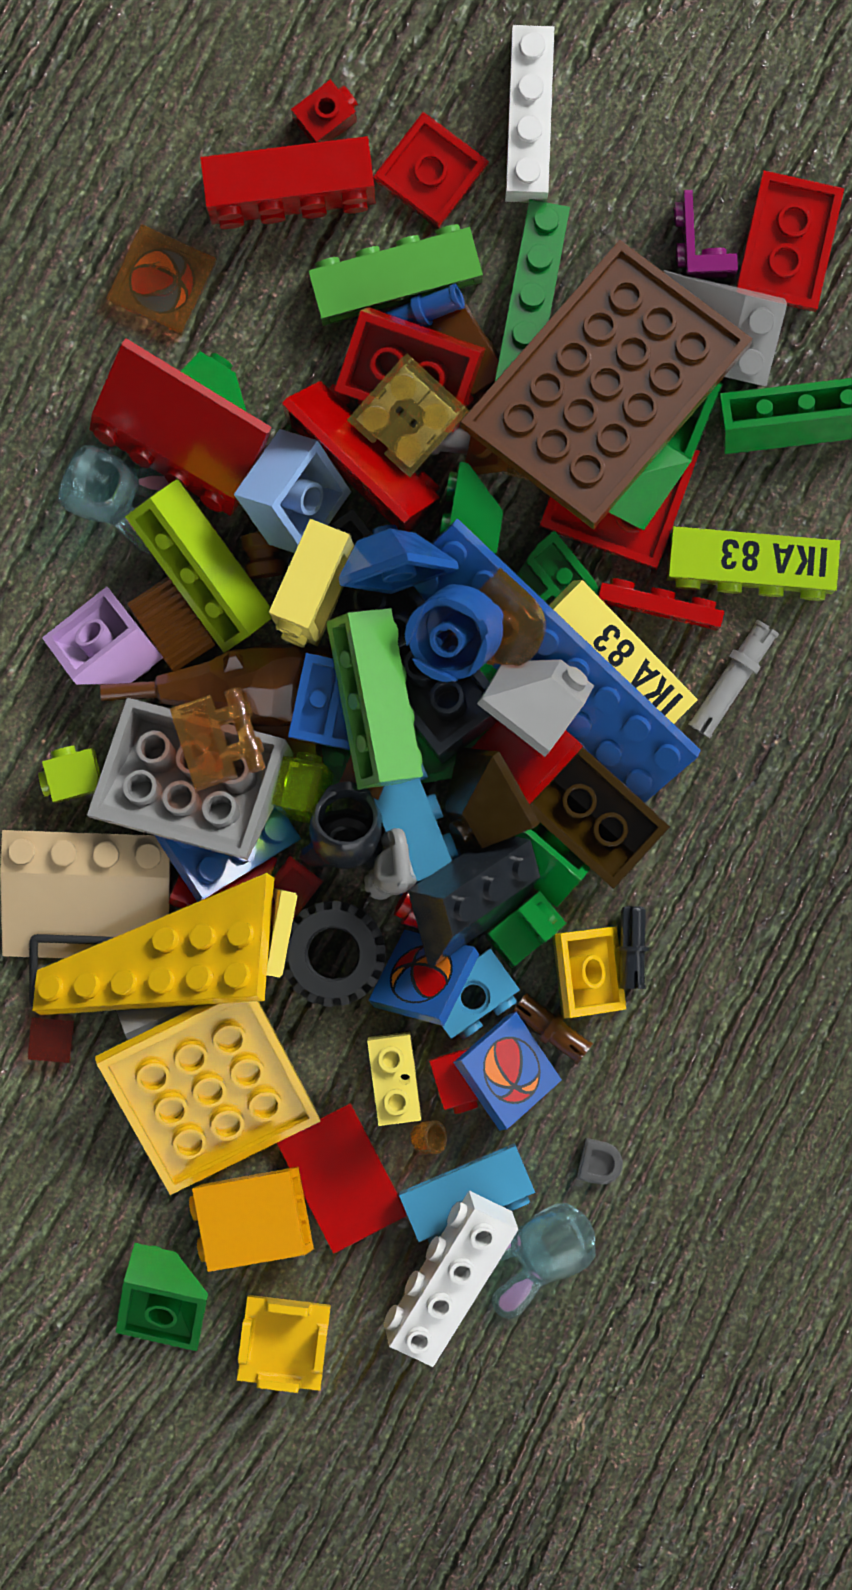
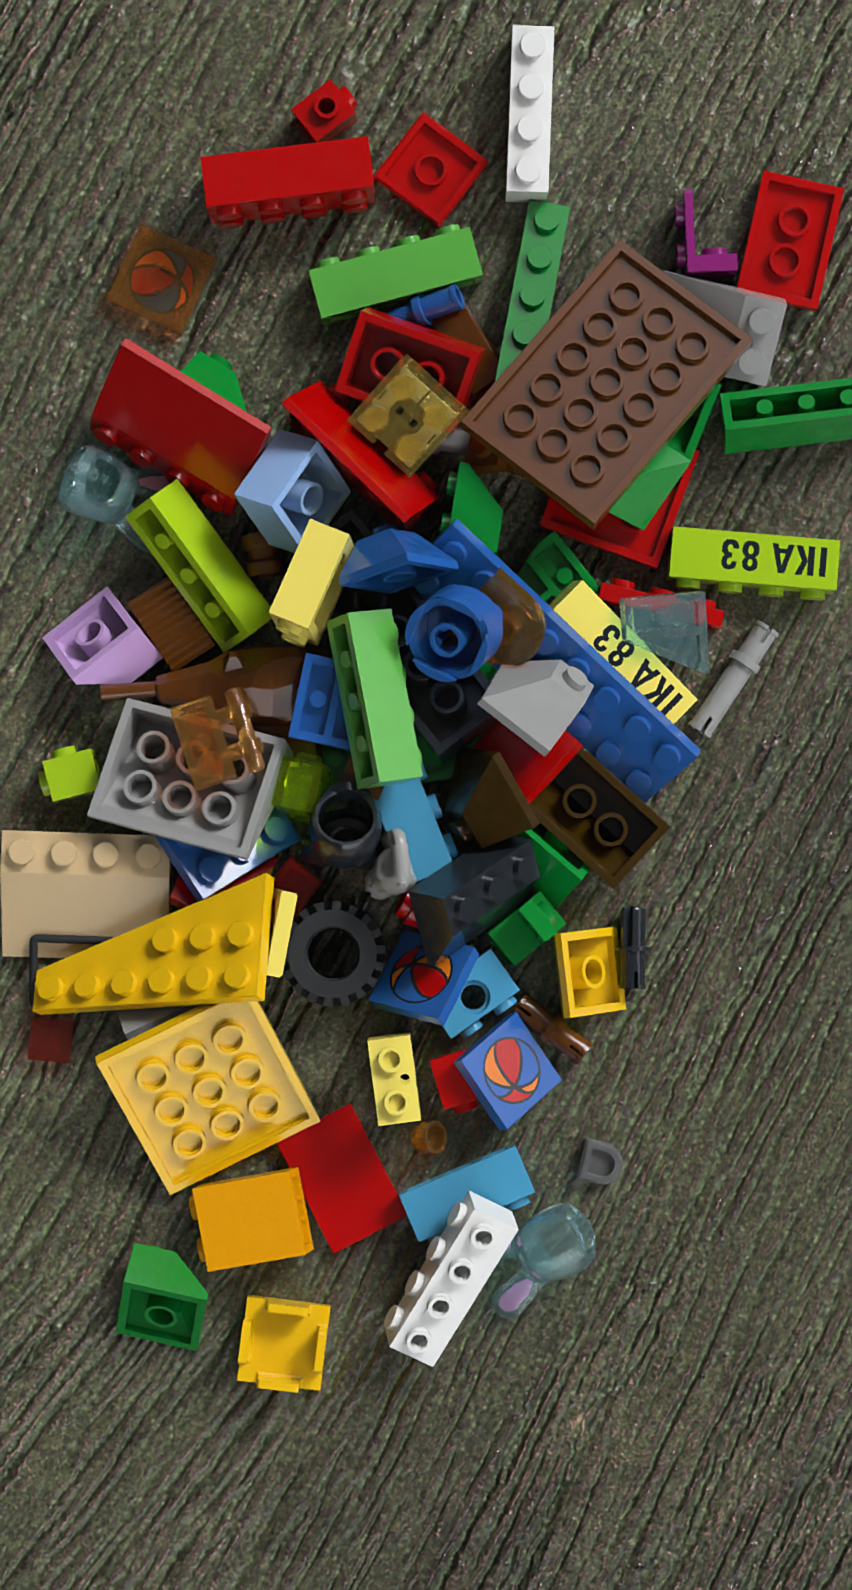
none -> clear light blue wing [619,591,710,673]

